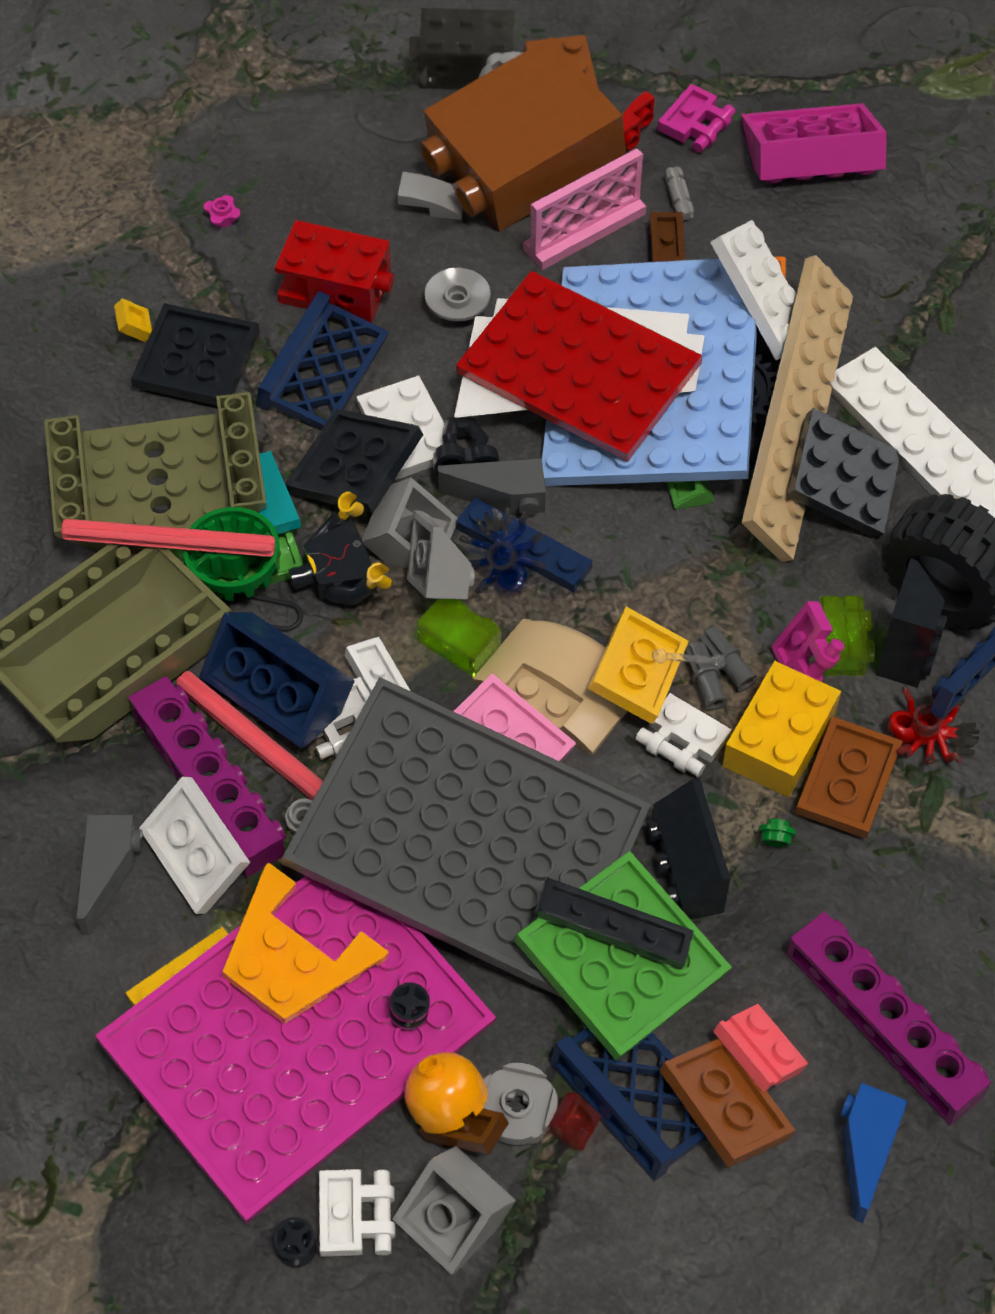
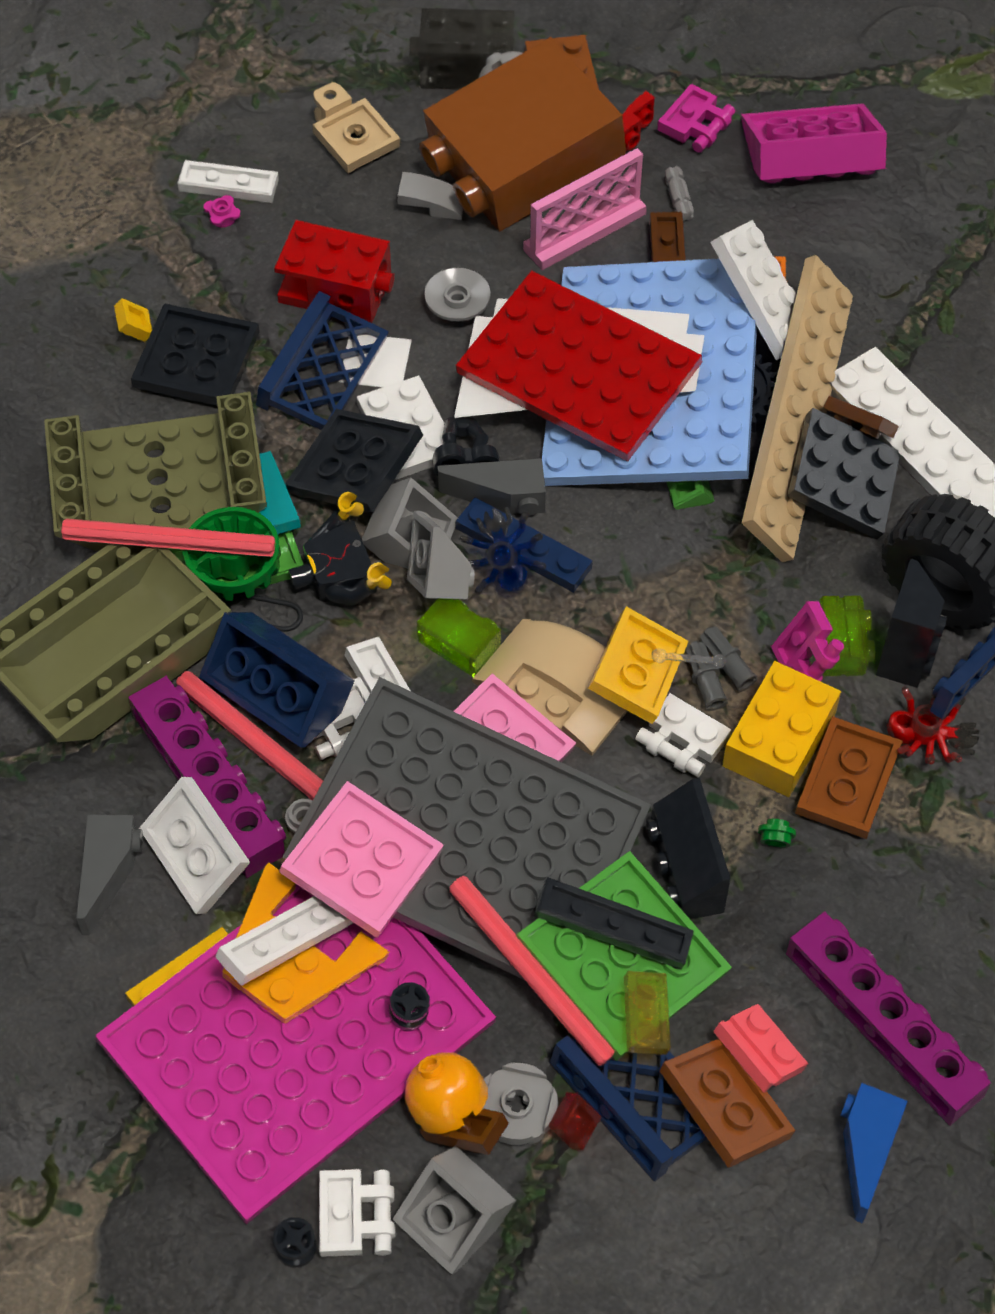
none -> white tile [178,160,279,203]
none -> white plate [215,896,354,986]
none -> bright pink plate [279,781,444,938]
none -> tan plate [313,82,400,173]
none -> white sticker [339,334,412,387]
none -> coral axle [449,876,615,1066]
none -> clear yellow plate [624,971,671,1055]
none -> reddish brown plate [823,396,899,439]

